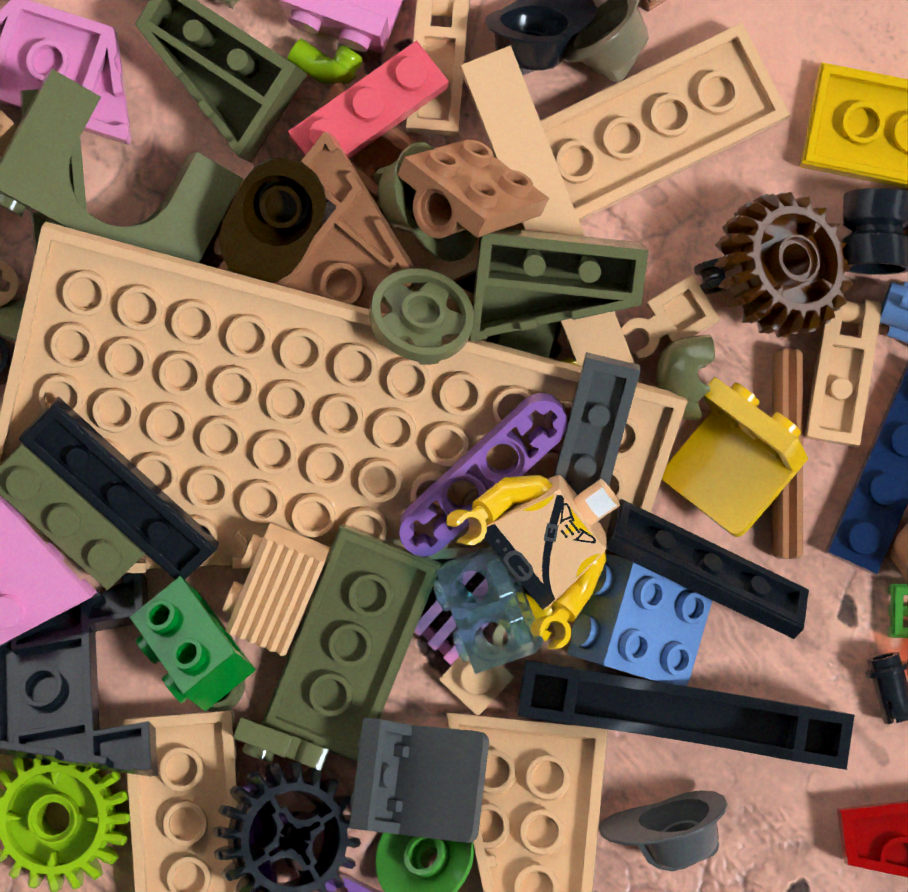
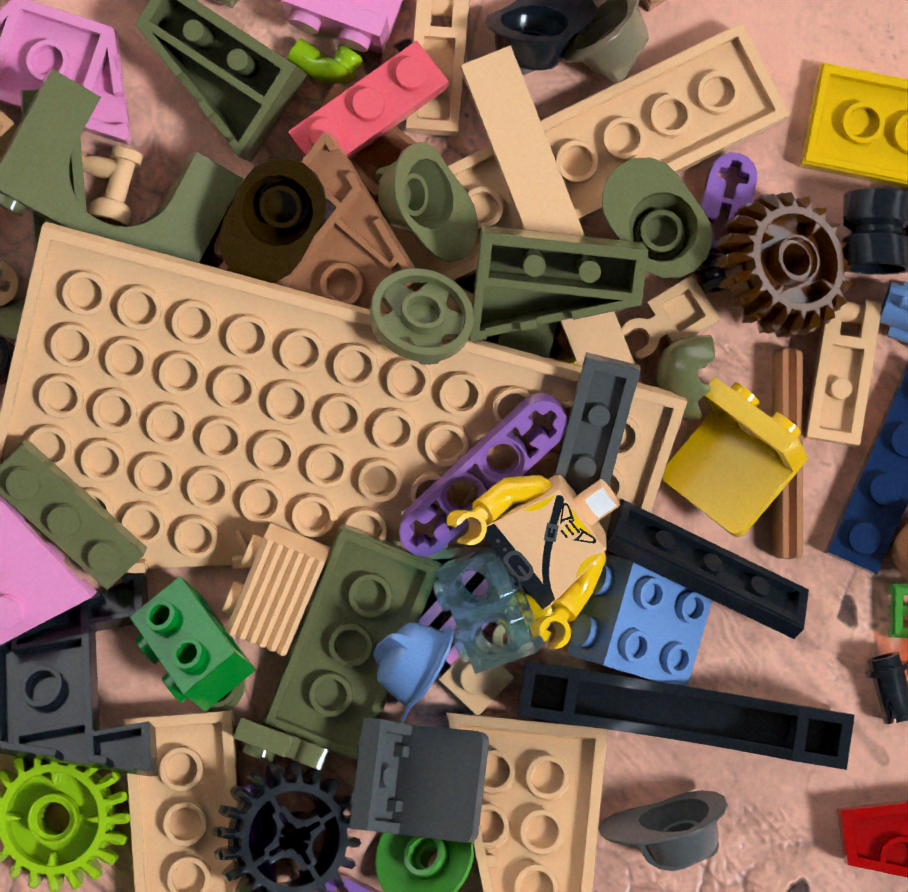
black tile [18,396,219,580] -> none
nougat plate [397,139,549,238] -> none
none -> light nougat piece [82,146,143,227]
none -> medium blue piece [373,622,454,723]
none -> olive piece [602,157,713,279]
none -> medium lavender beam [700,152,757,254]

